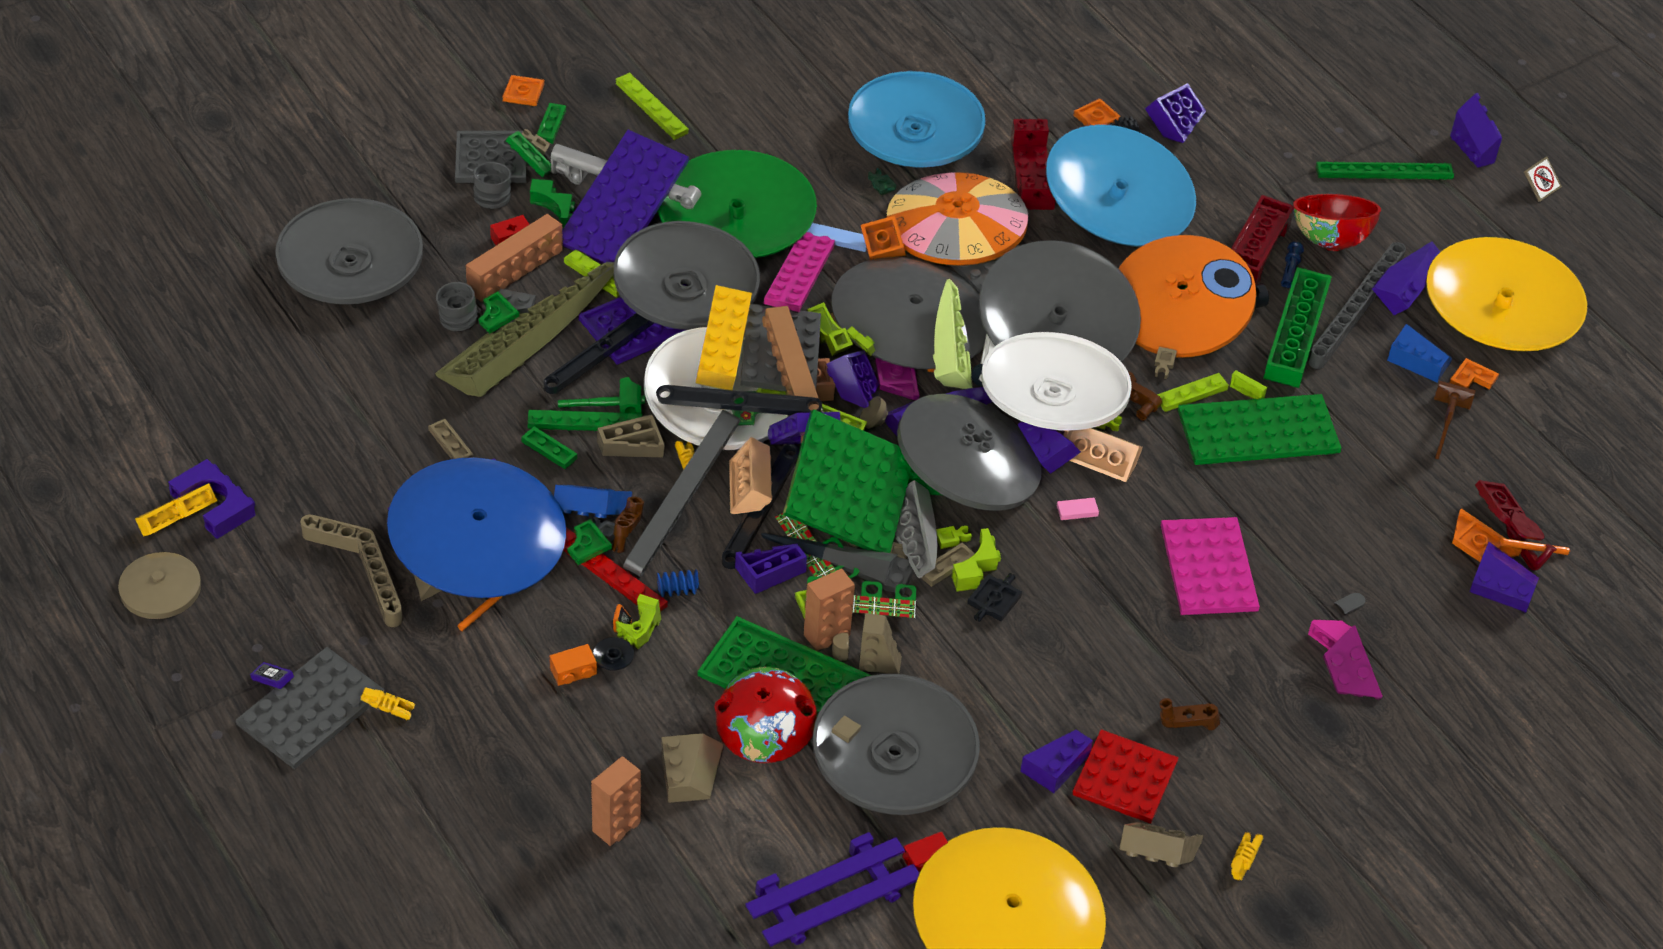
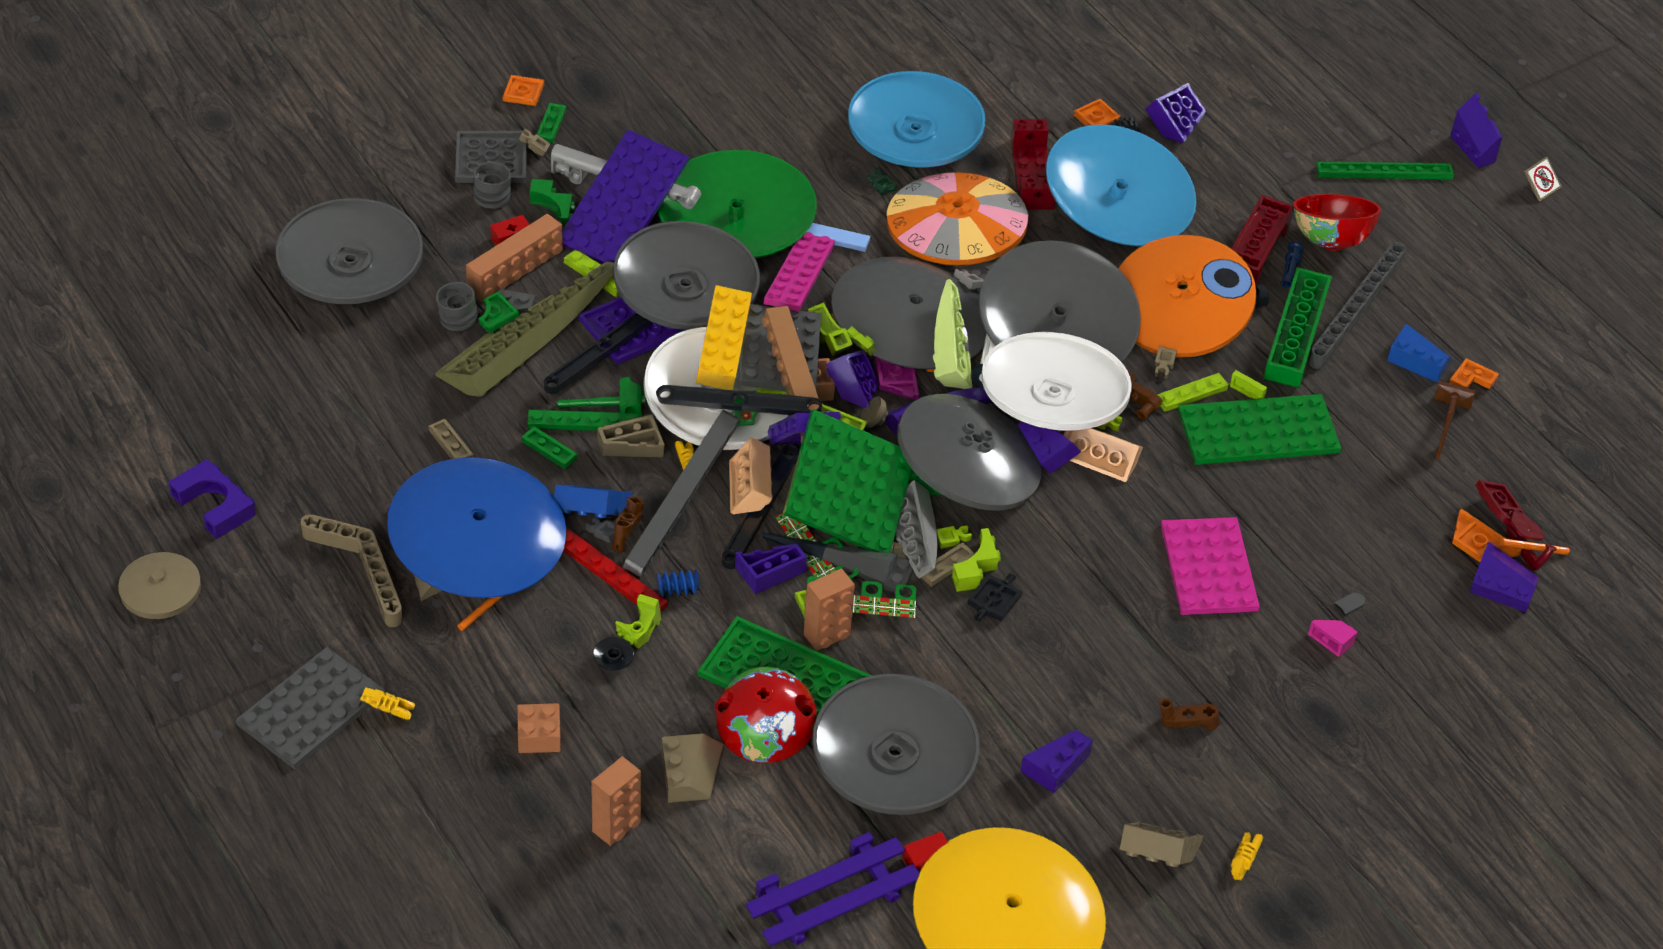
yellow slope [135,483,217,536] -> none
tile [250,662,294,689] -> none
green plate [505,131,551,178] -> none
orange brick [550,644,597,686] -> none
green tile [568,519,612,565] -> none
slope [613,604,632,633] -> none
lime plate [616,73,688,140] -> none
dark tan brick [832,633,849,661] -> none
dark tan tile [832,715,861,743] -> none
dark tan wedge [859,613,902,674] -> none
orange brick [861,216,905,260] -> none
bright pink tile [1057,498,1099,520] -> none
red plate [1072,729,1179,824] -> none
magenta wing [1323,626,1383,700] -> none
dark purple wedge [1372,241,1440,315] -> none
yellow dish [1426,237,1587,351] -> none
none -> nougat brick [518,703,561,753]
none -> light grey plate [954,269,983,290]

